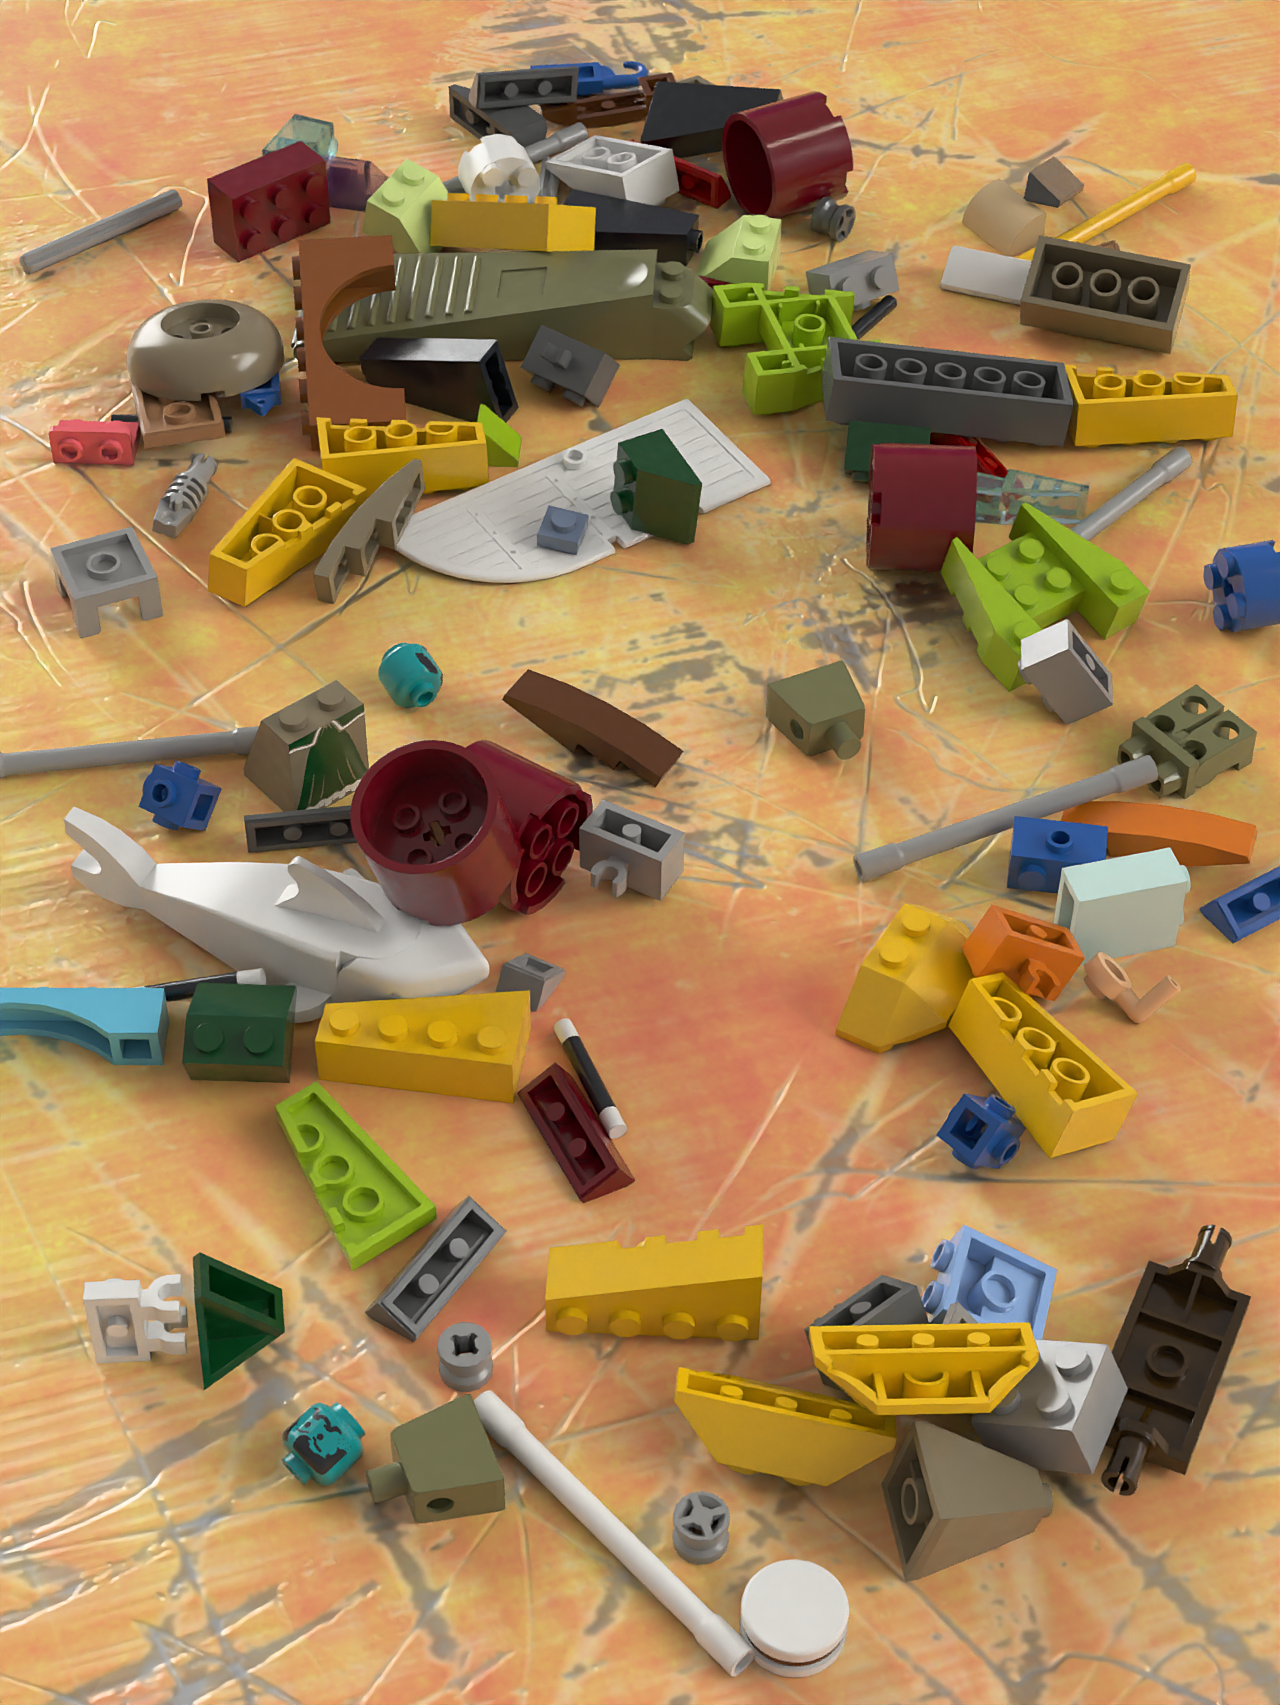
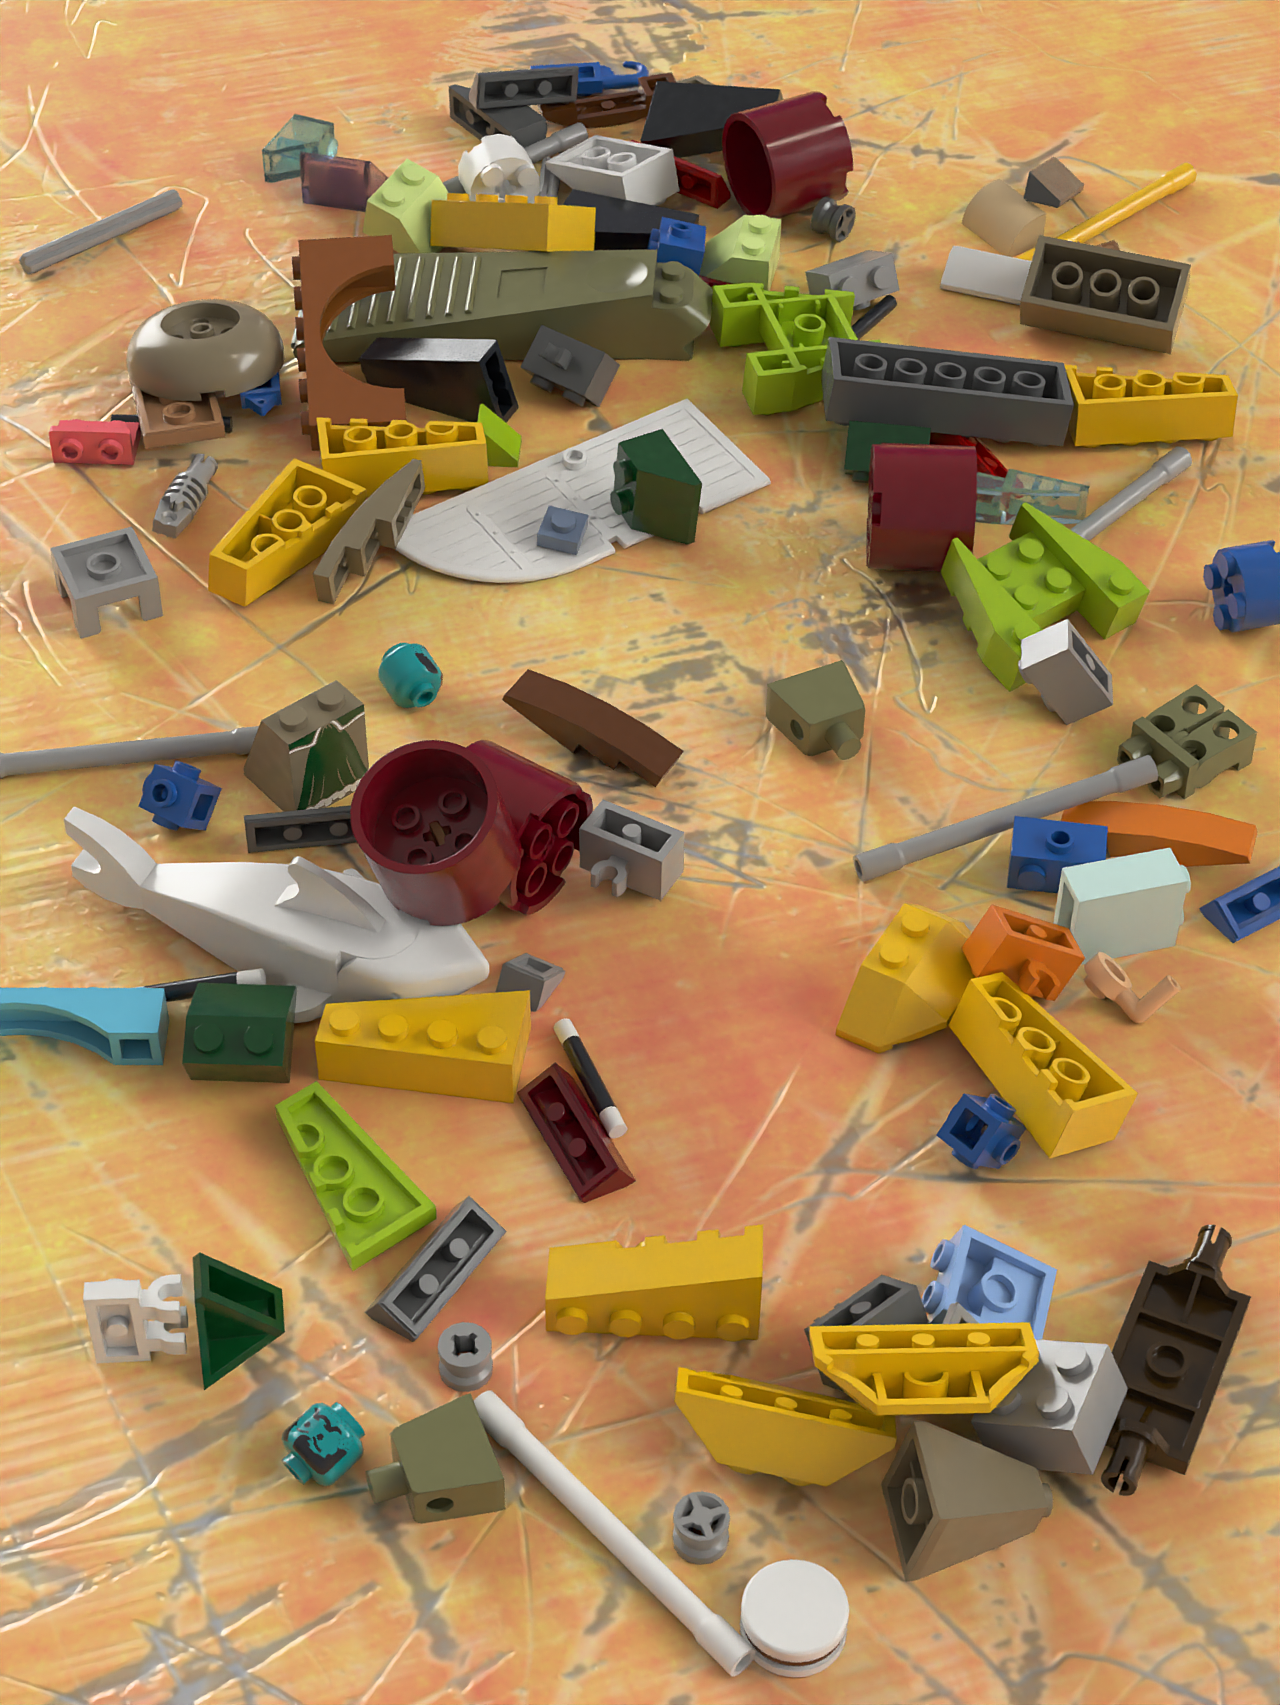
dark red brick [207,141,331,263] -> none
none -> blue brick [648,217,706,276]

